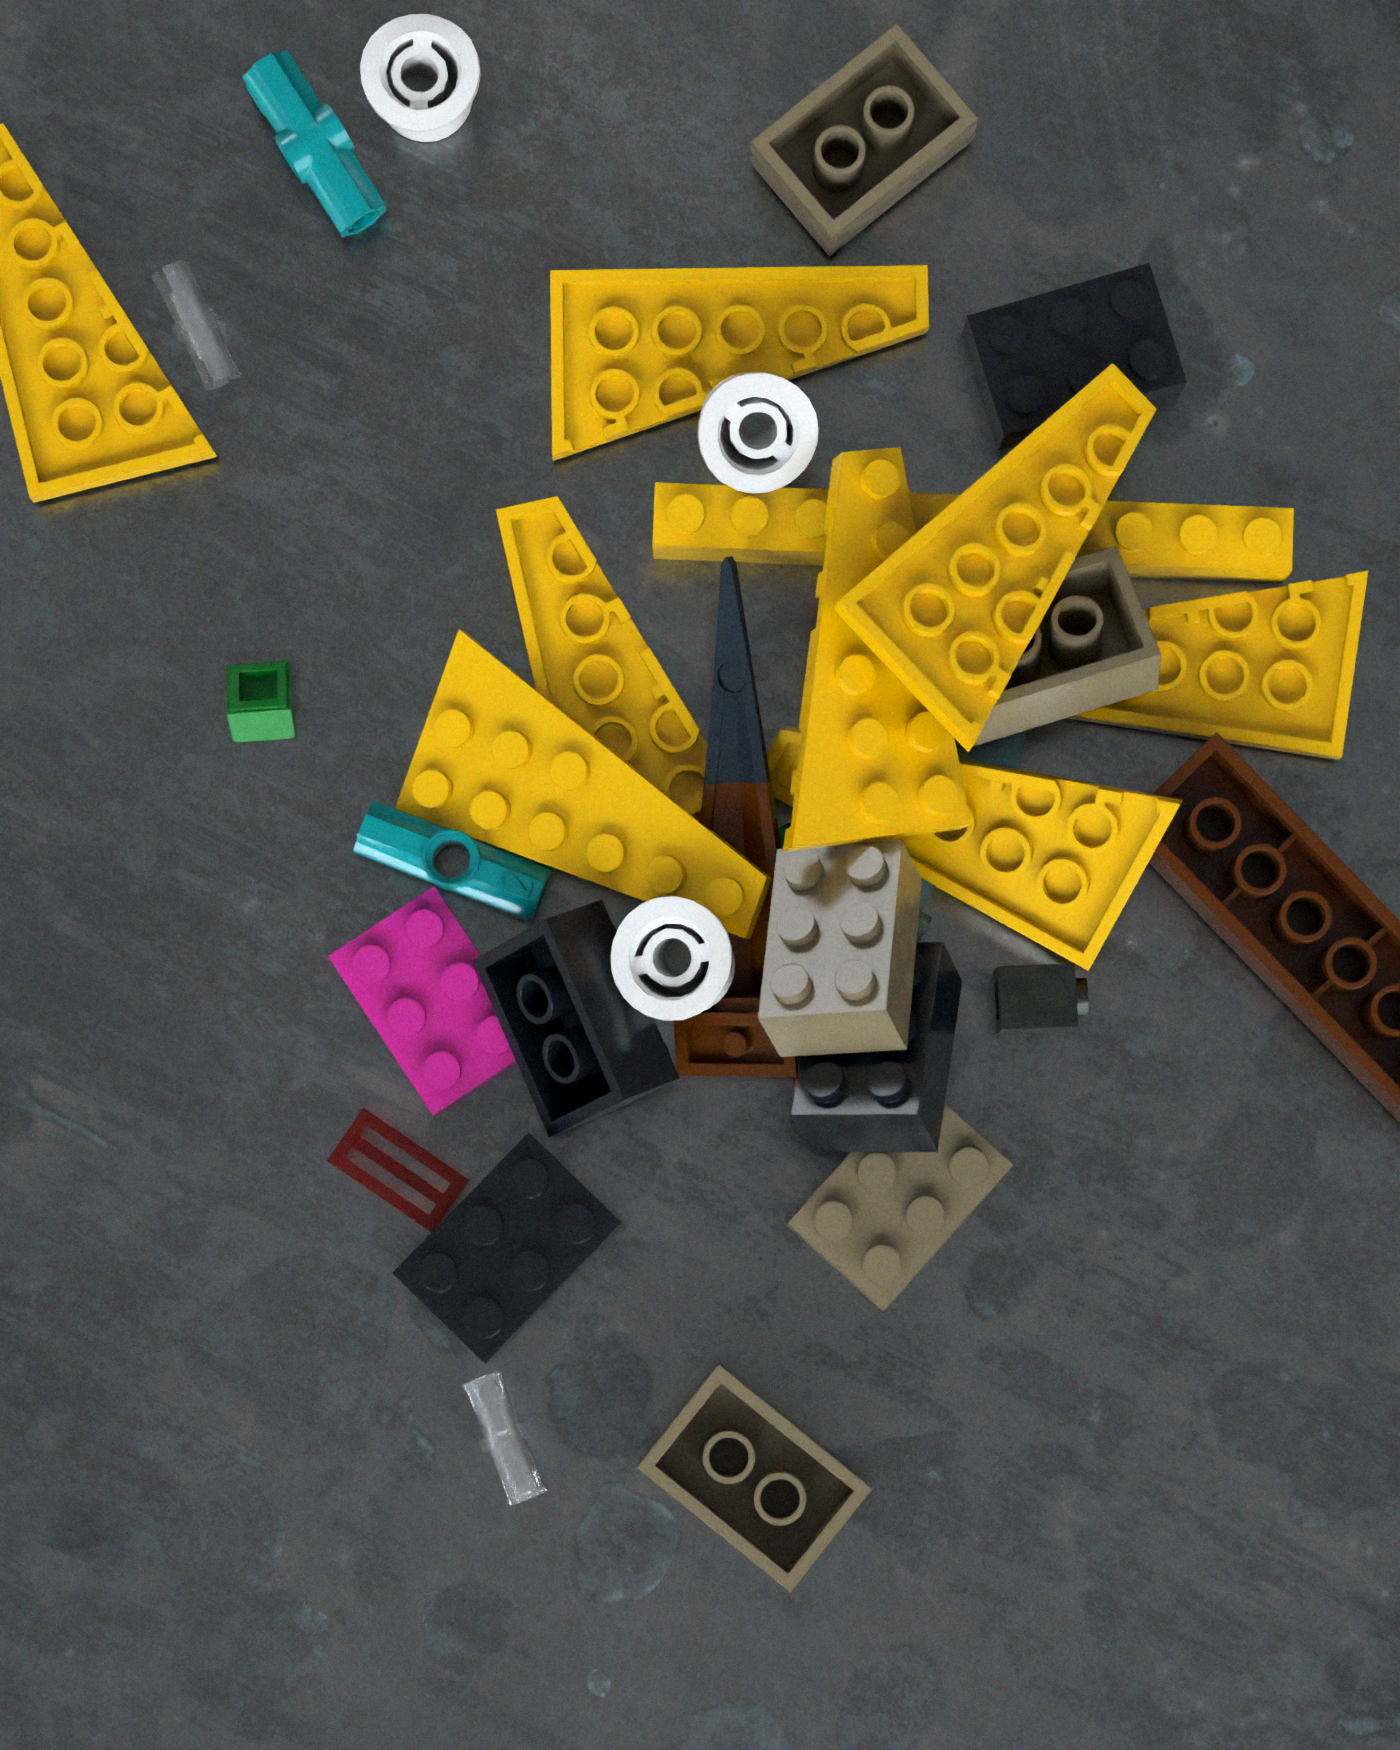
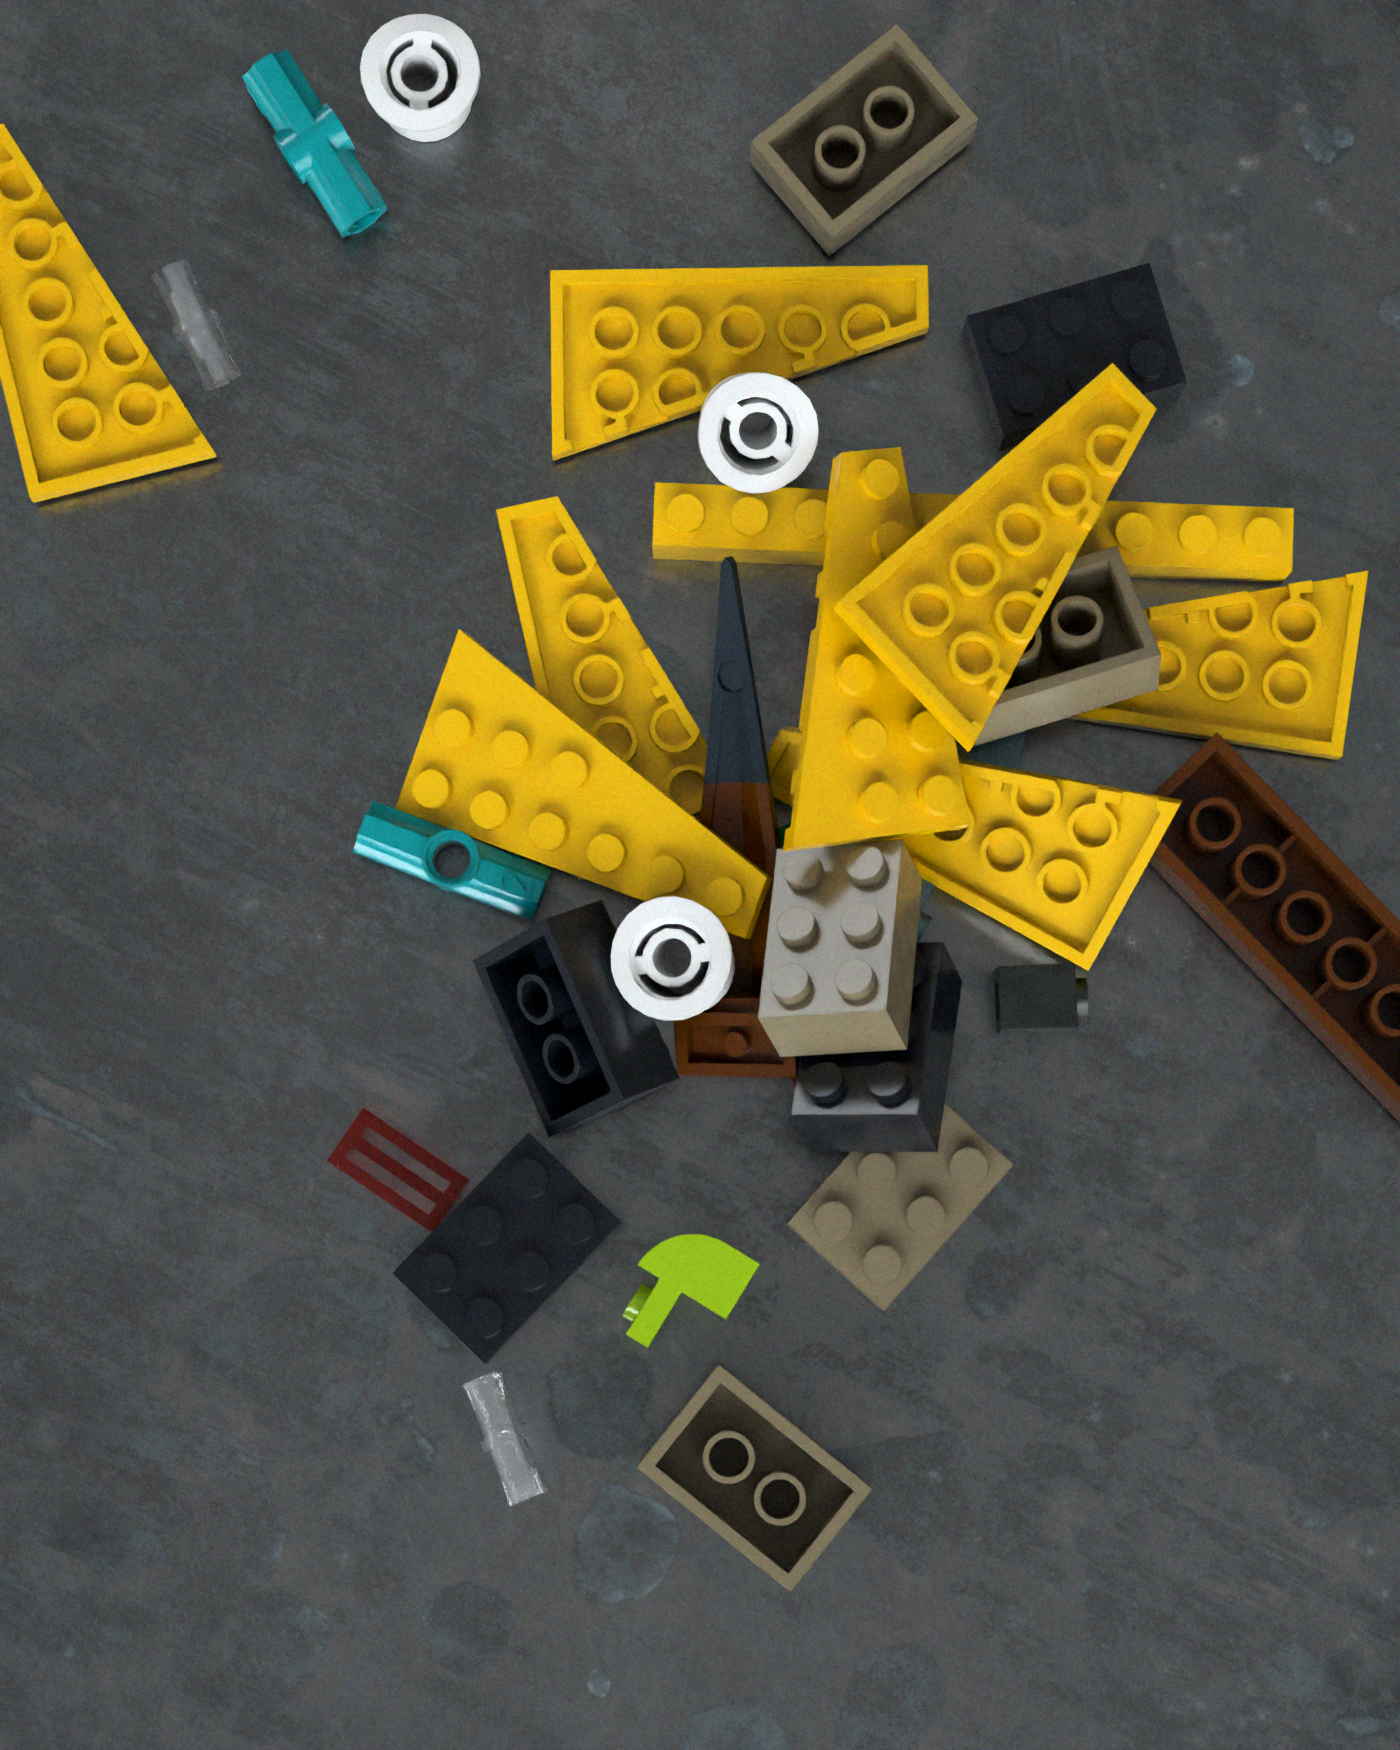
green slope [227,660,295,743] -> none
dark pink plate [328,886,516,1117] -> none
none -> lime brick [622,1234,760,1348]

